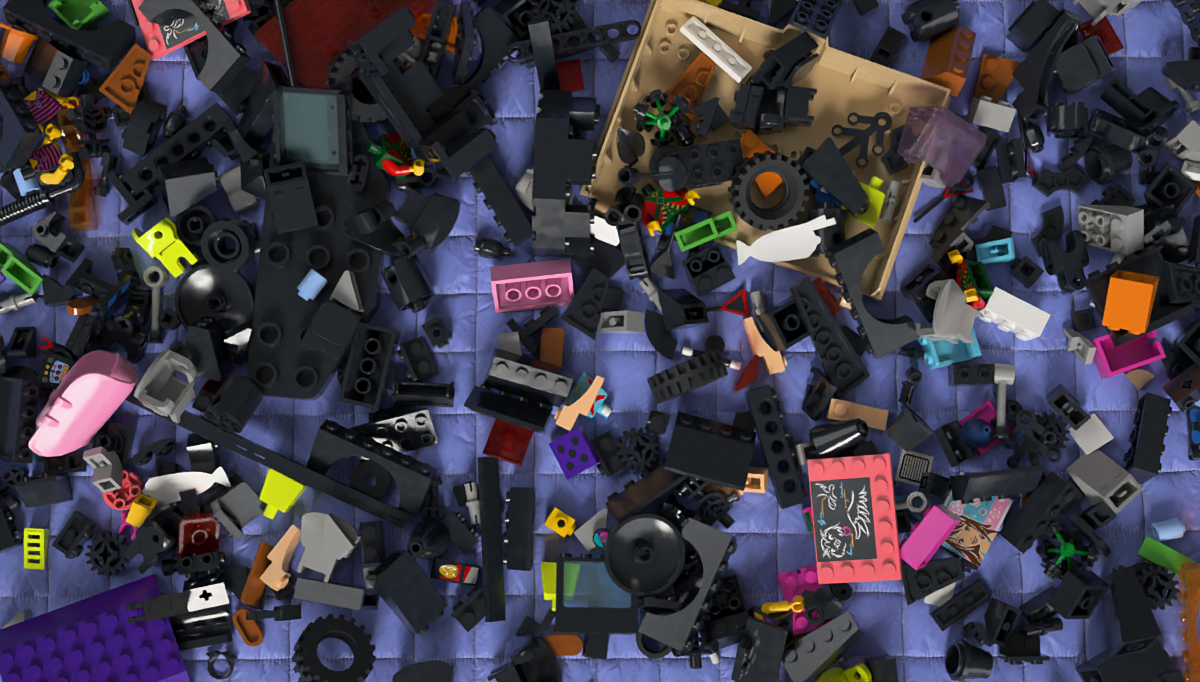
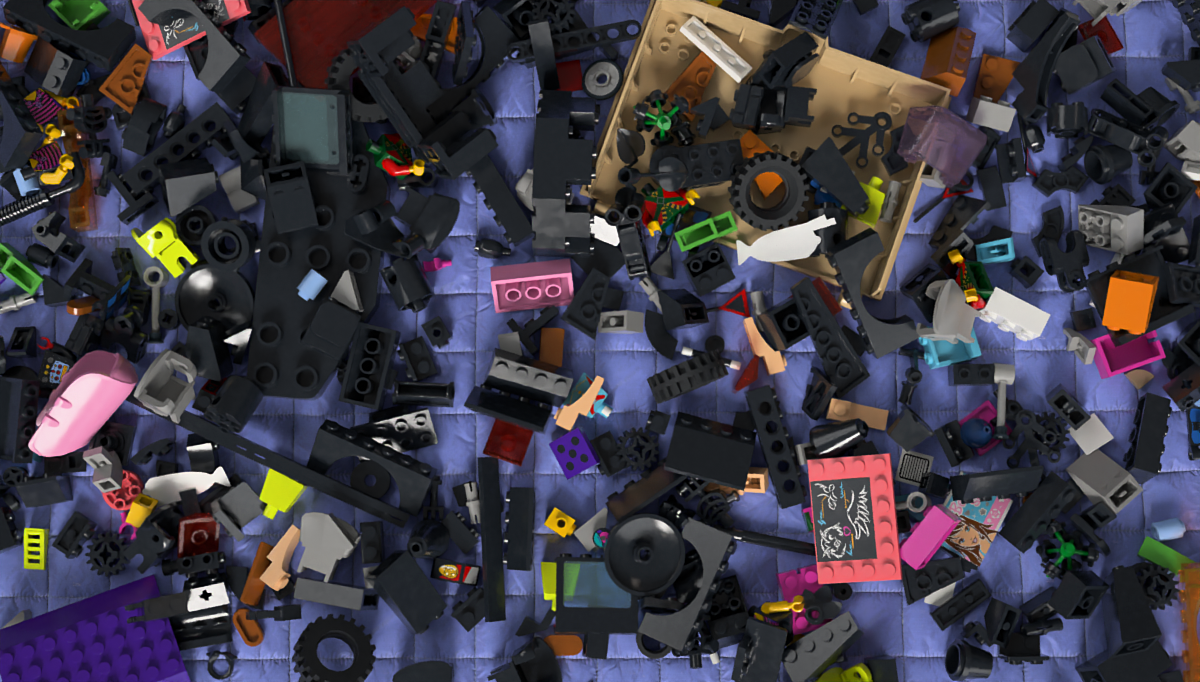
none -> dark pink piece [423,258,452,272]
none -> light grey wheel [582,59,623,100]
none -> black axle [713,524,816,556]

